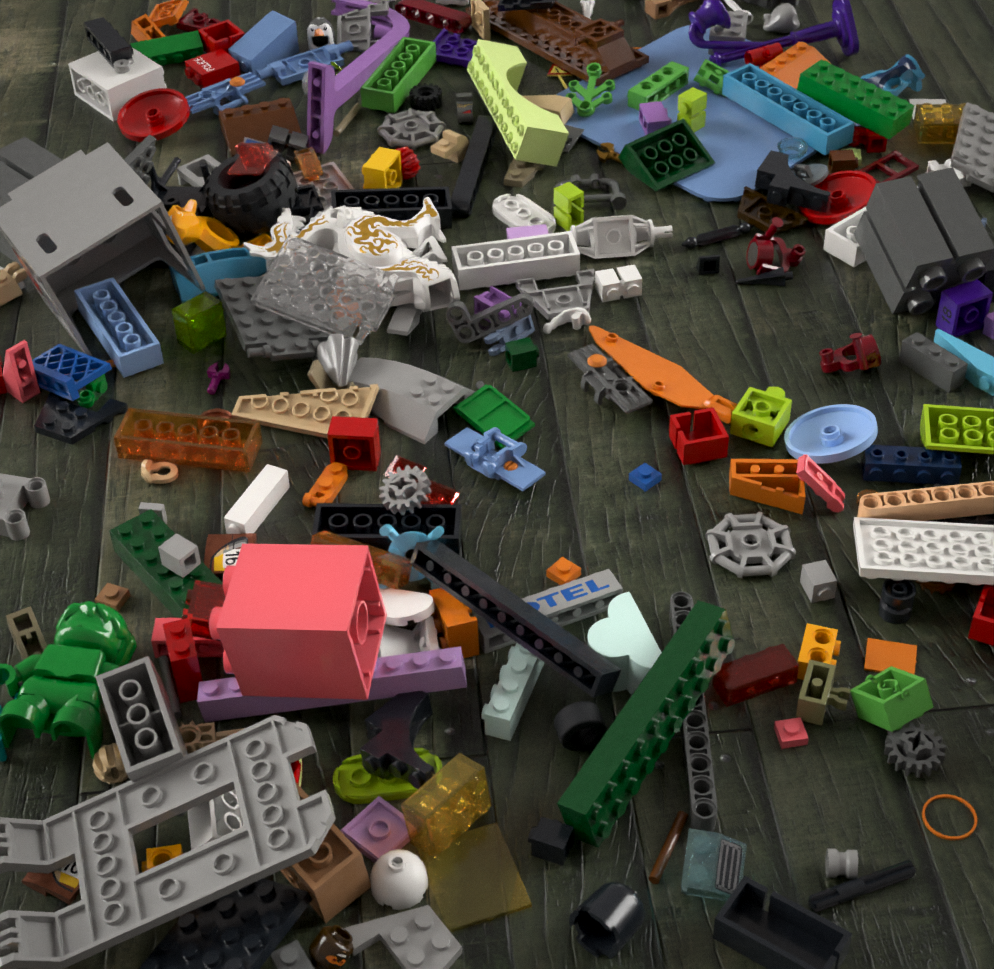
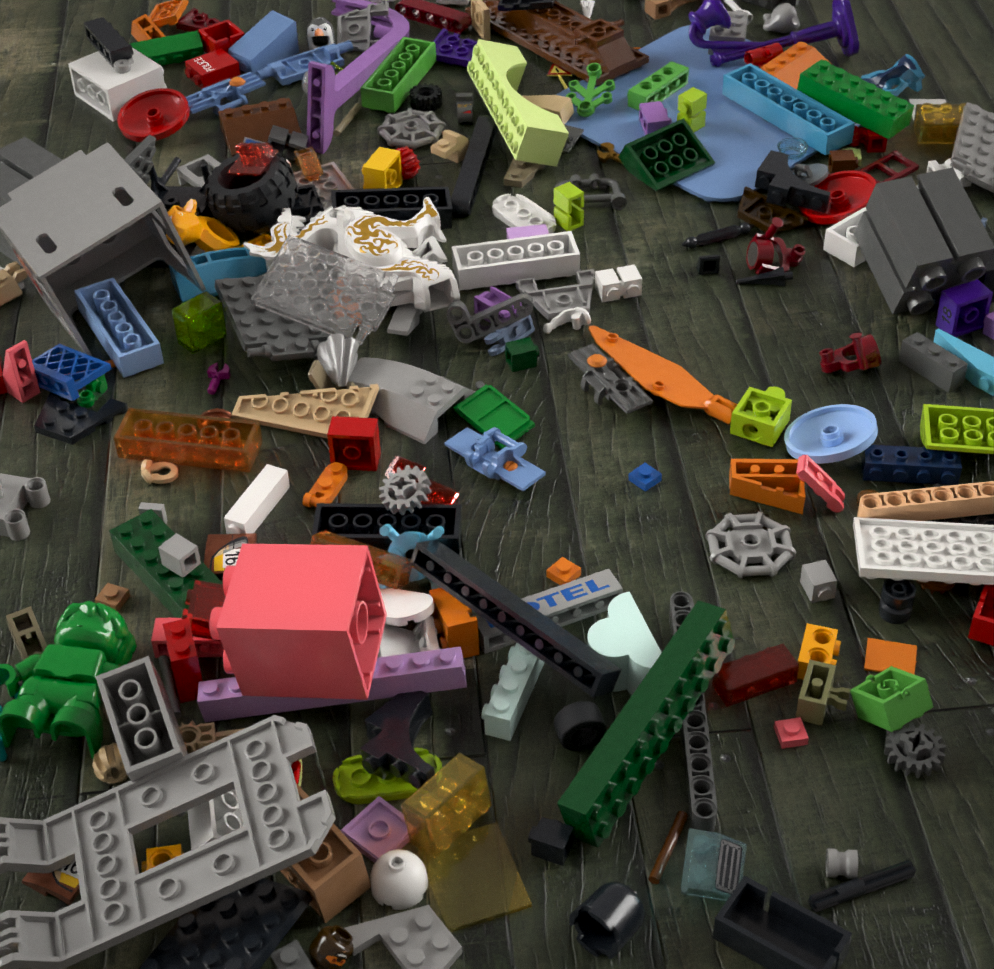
white plate [571,215,673,259] -> none
red piece [669,407,729,465] -> none
bright green plate [694,59,729,97] -> none
orange piece [922,794,977,840] -> none

